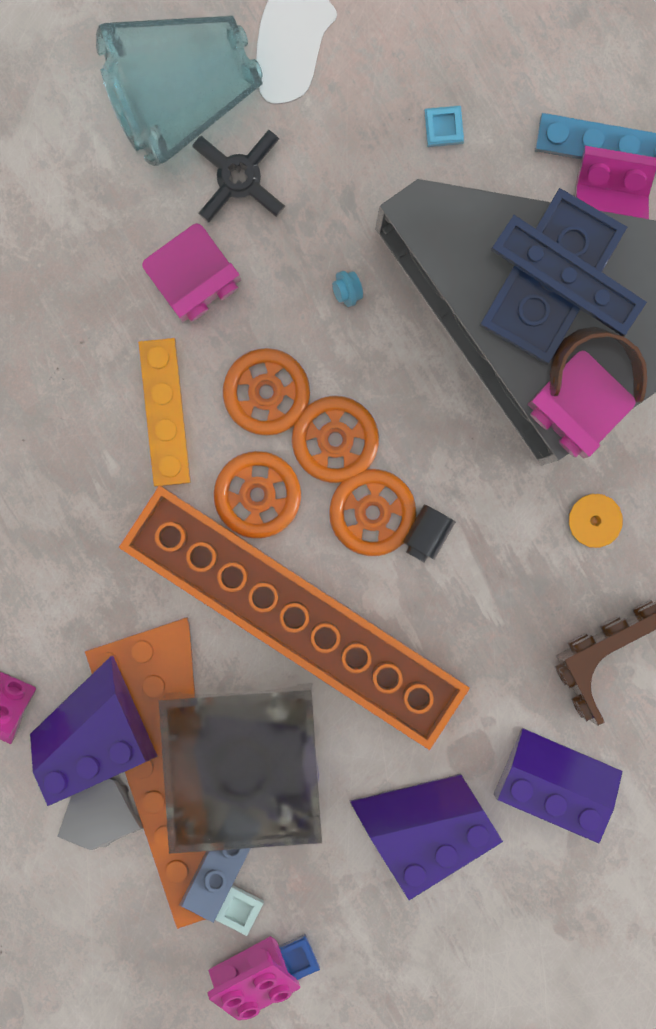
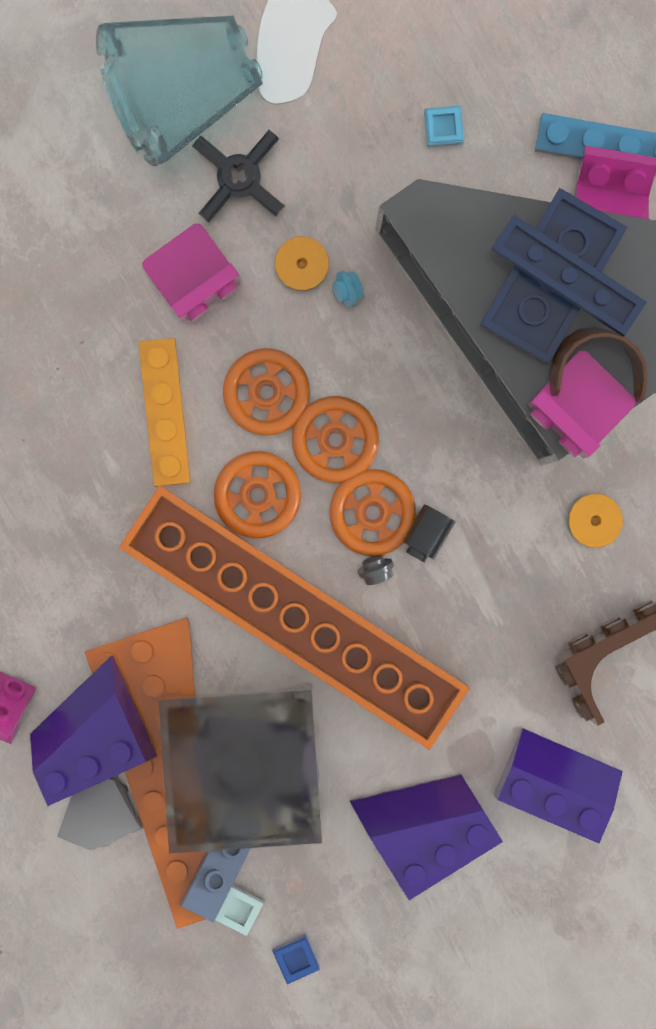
dark pink bracket [207,936,301,1020] -> none
none -> light orange piece [275,236,329,290]
none -> dark grey plate [358,555,394,585]

